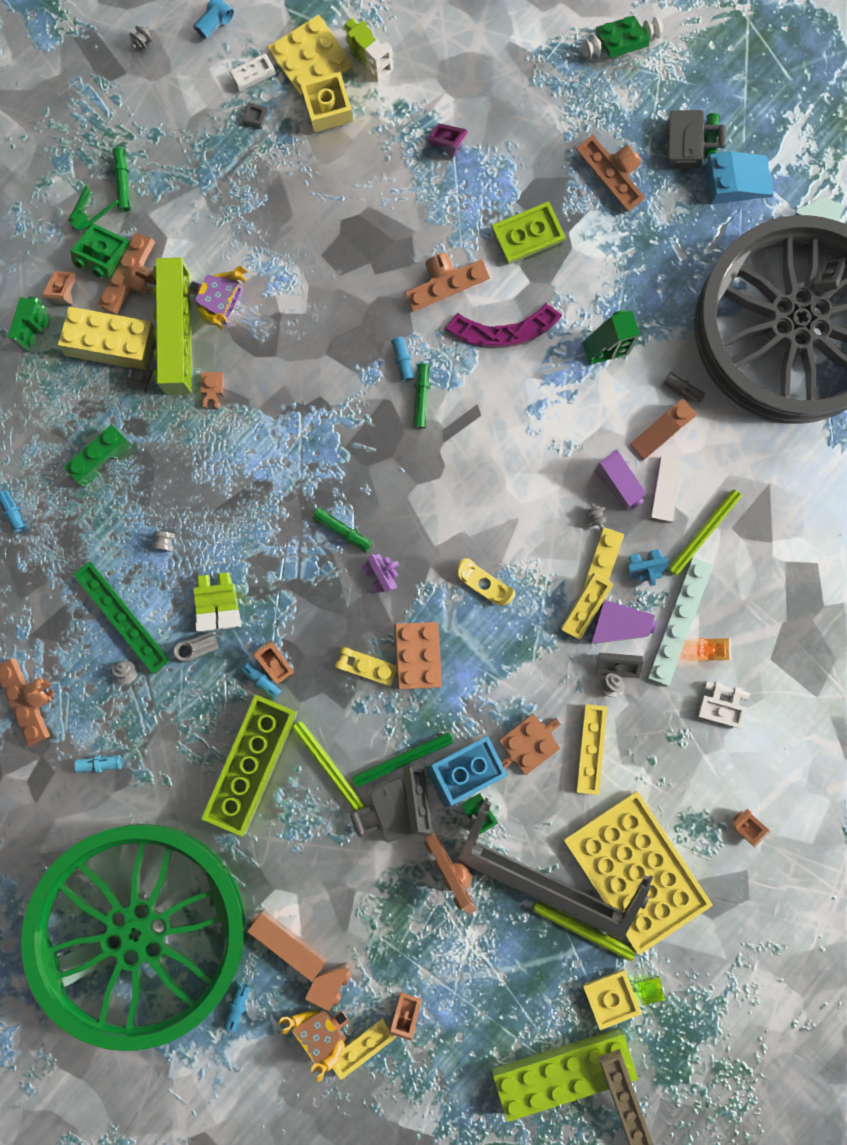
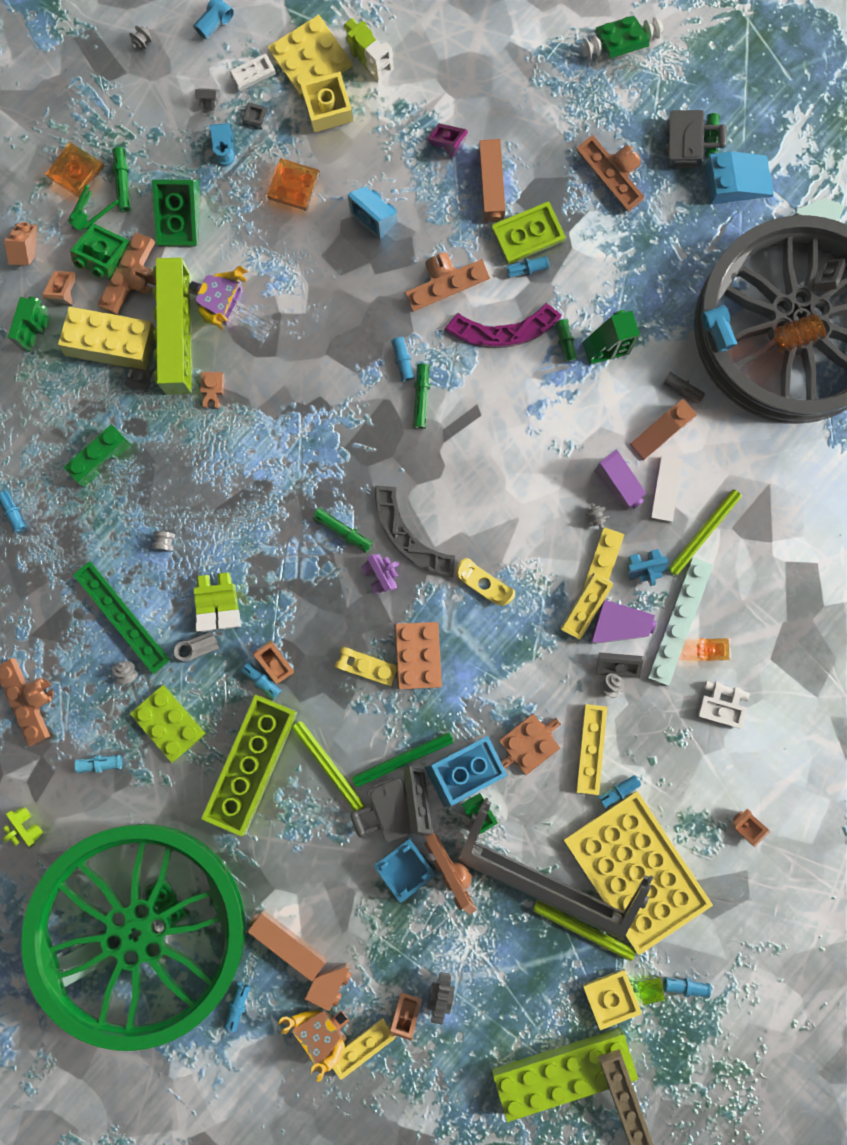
none -> lime hips [2,807,43,849]
none -> nougat slope [4,222,38,265]
none -> clear orange plate [45,142,105,197]
none -> lime plate [130,685,207,763]
none -> green slope [145,879,189,926]
none -> green slope [152,179,201,246]
none -> dark grey tile [195,88,220,110]
none -> dark azure piece [209,123,234,166]
none -> clear orange plate [267,158,320,211]
none -> dark azure slope [348,186,397,239]
none -> dark azure container [374,837,436,903]
none -> dark grey tile [375,485,455,578]
none -> dark grey gear [427,972,455,1025]
none -> nougat brick [479,139,506,222]
none -> dark azure axle [507,256,549,278]
none -> green axle [555,319,577,362]
none -> dark azure axle [598,775,641,809]
none -> dark azure pin [663,977,711,998]
none -> dark azure piece [702,305,737,352]
none -> clear orange piece [774,314,826,353]

